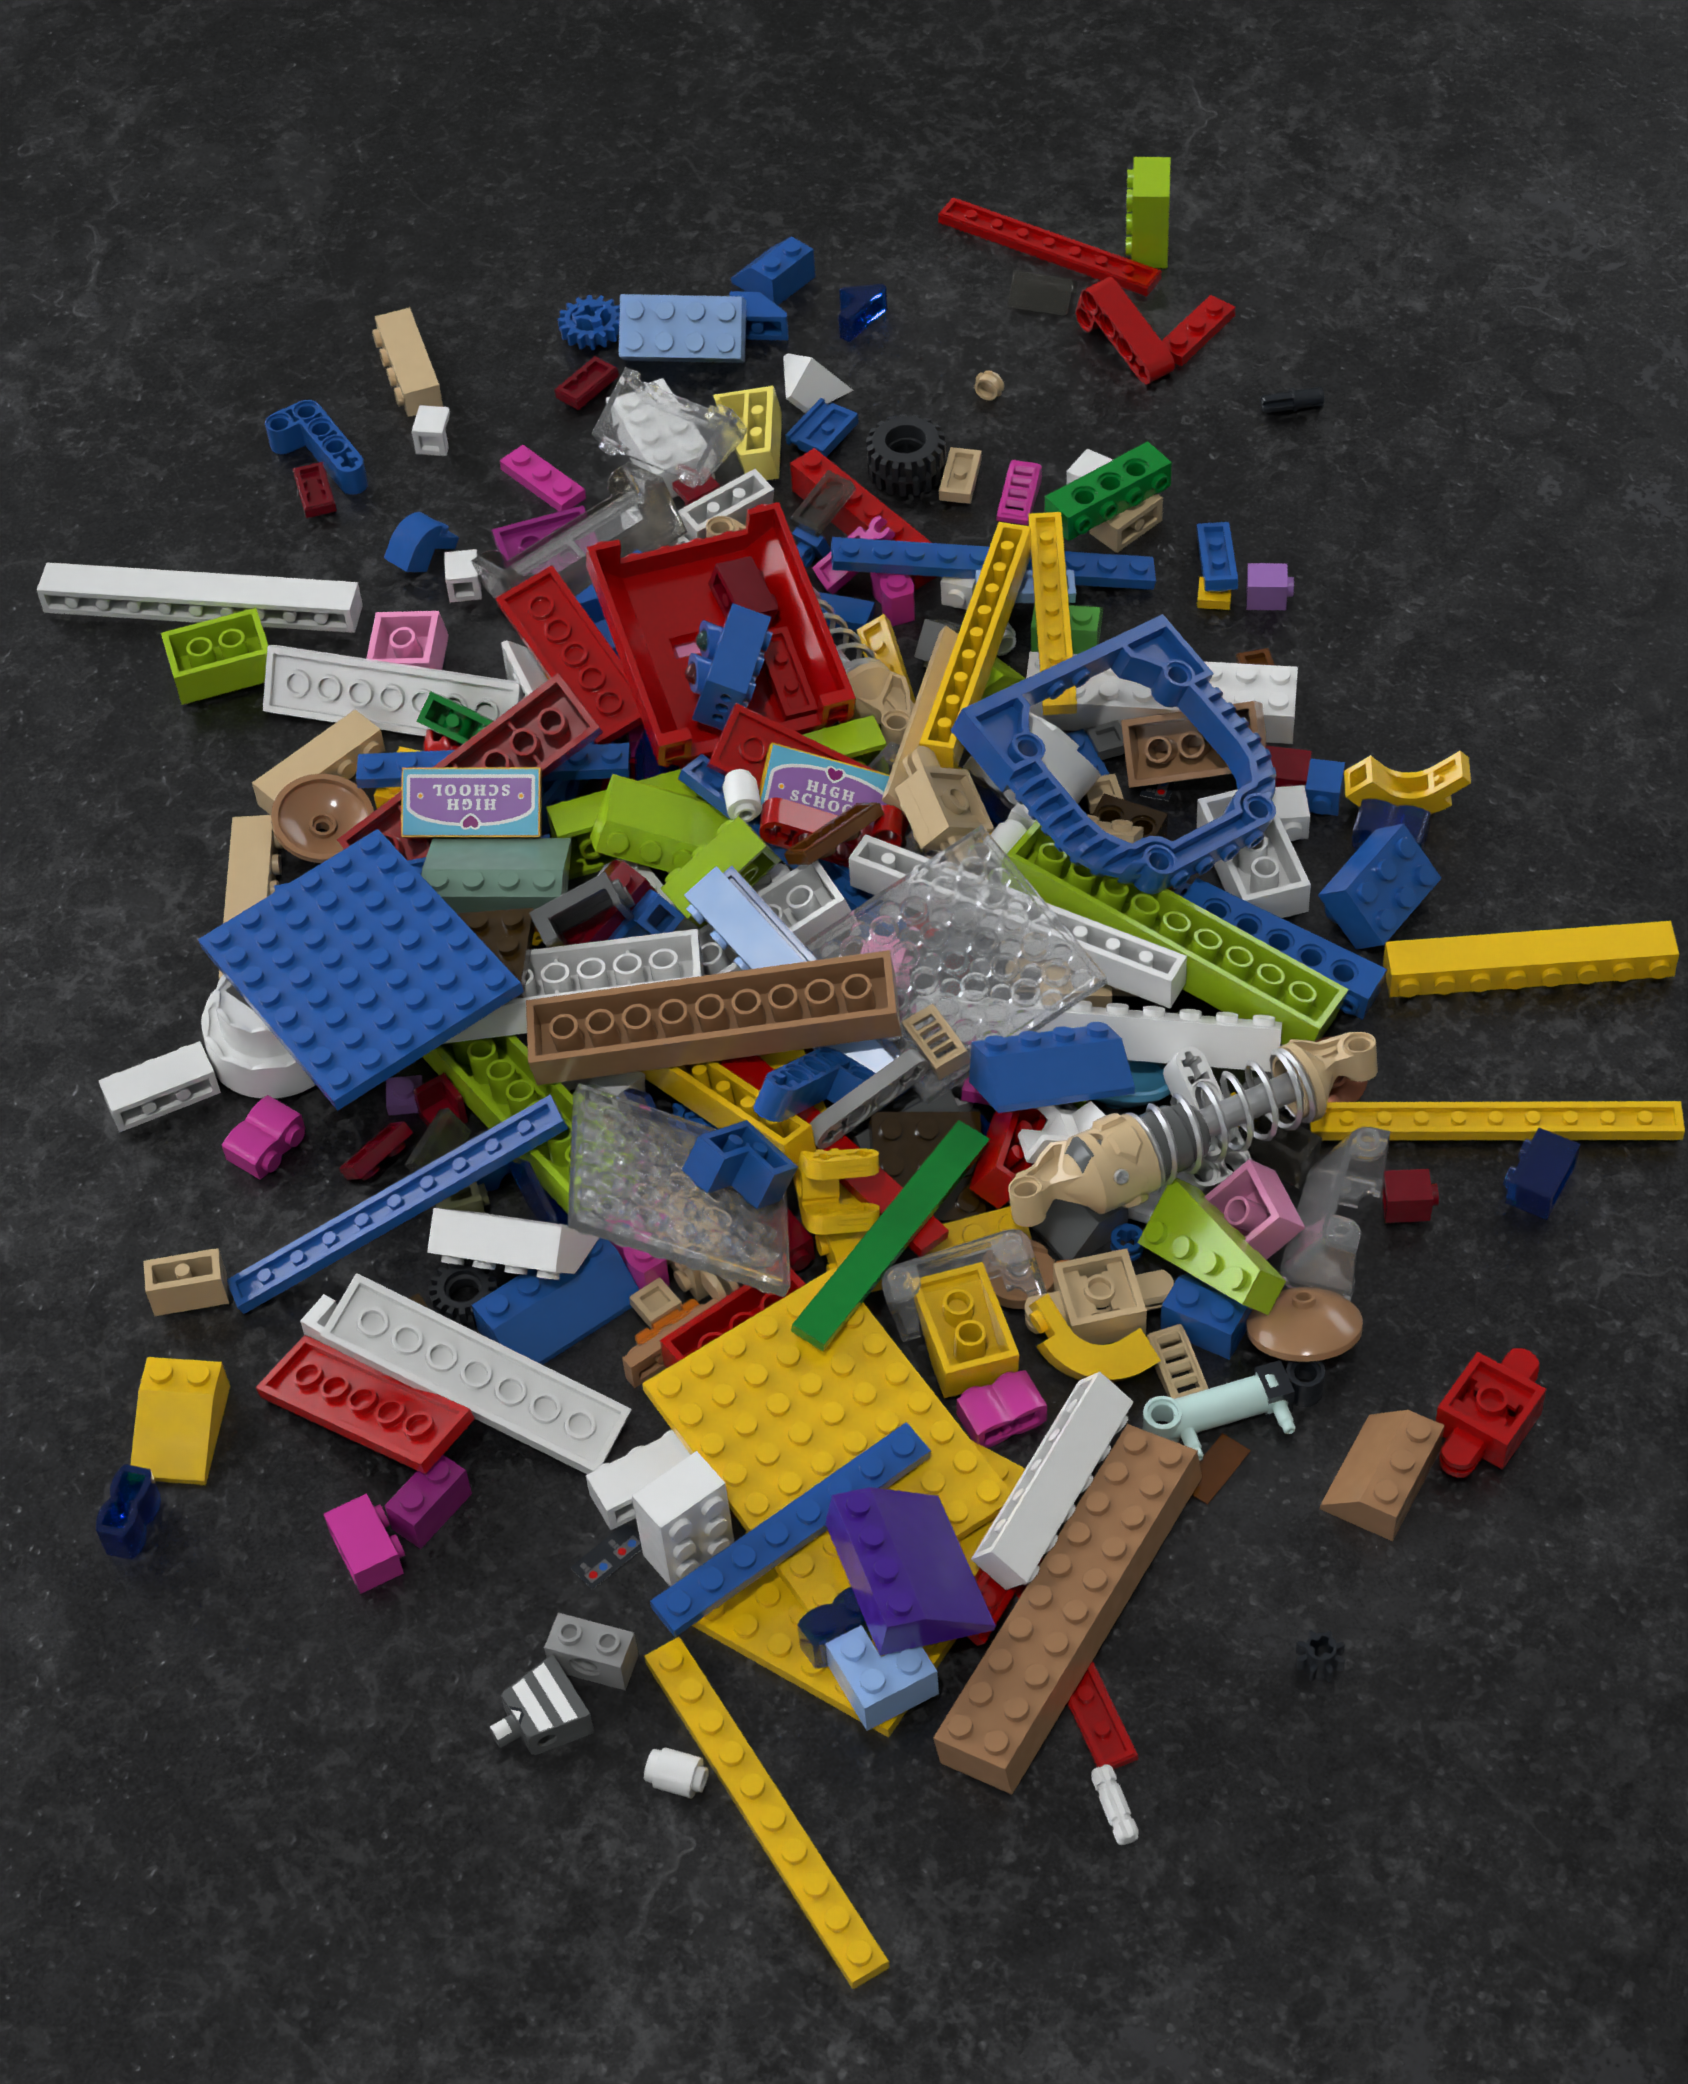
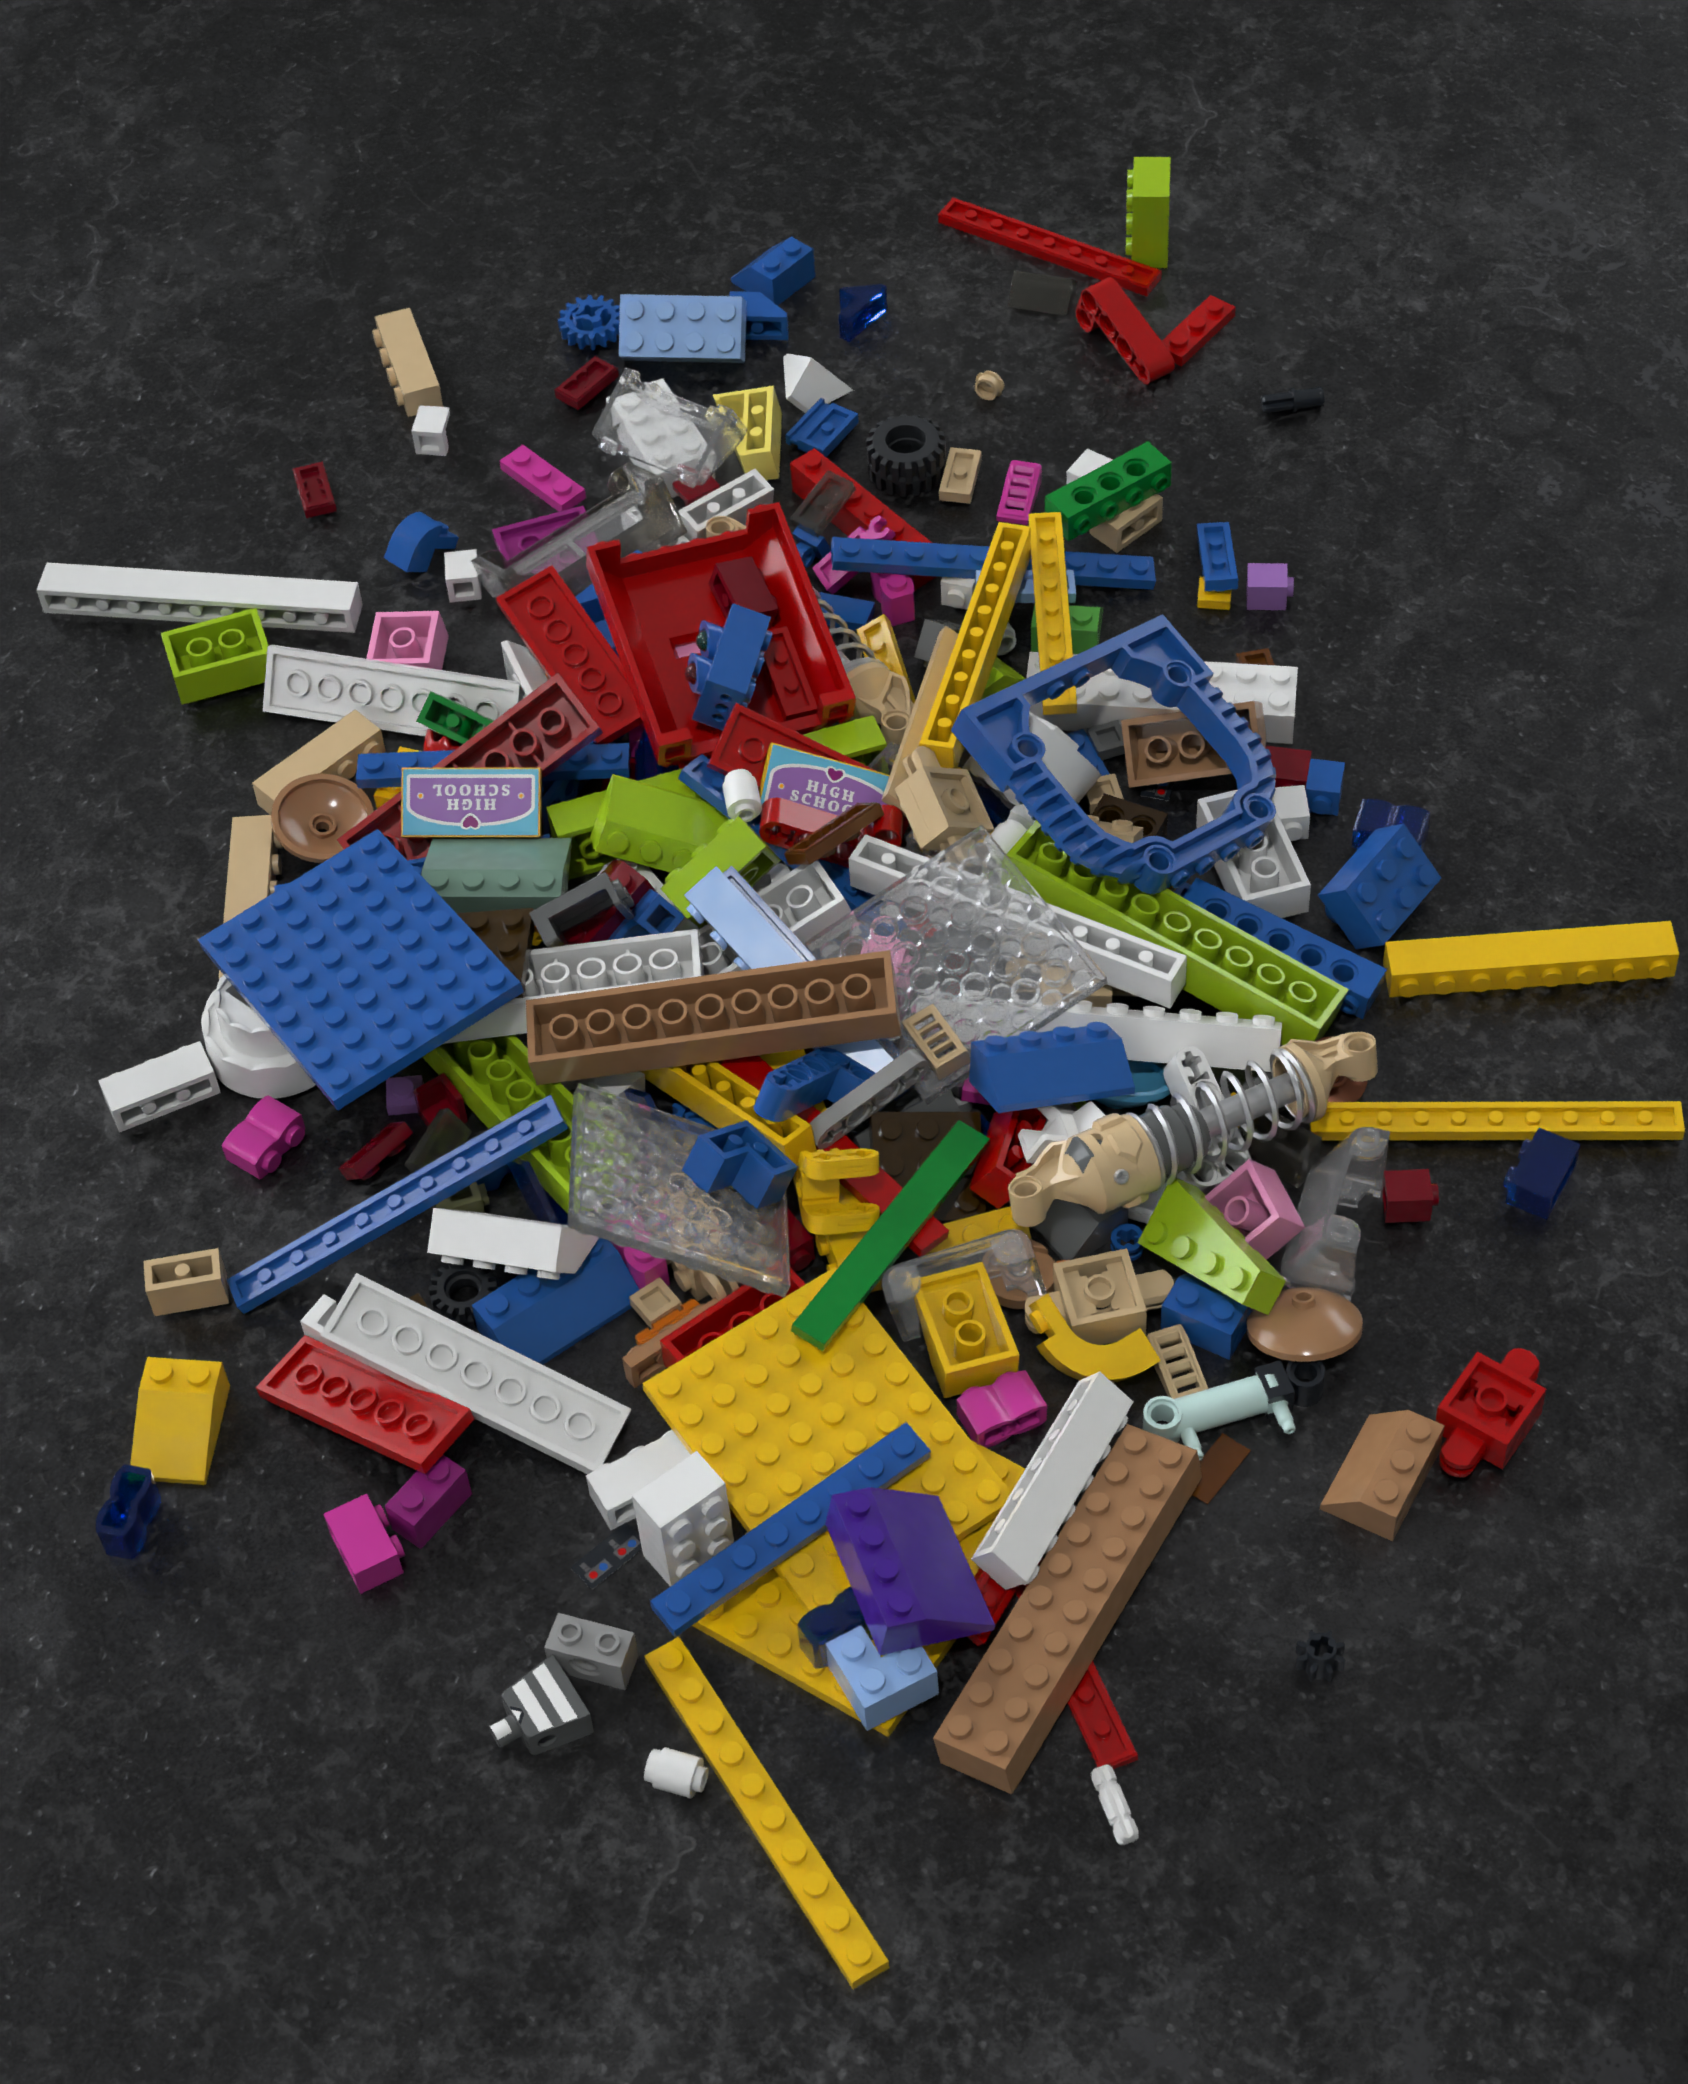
blue beam [265,400,368,495] -> none
yellow arch [1344,751,1471,818] -> none

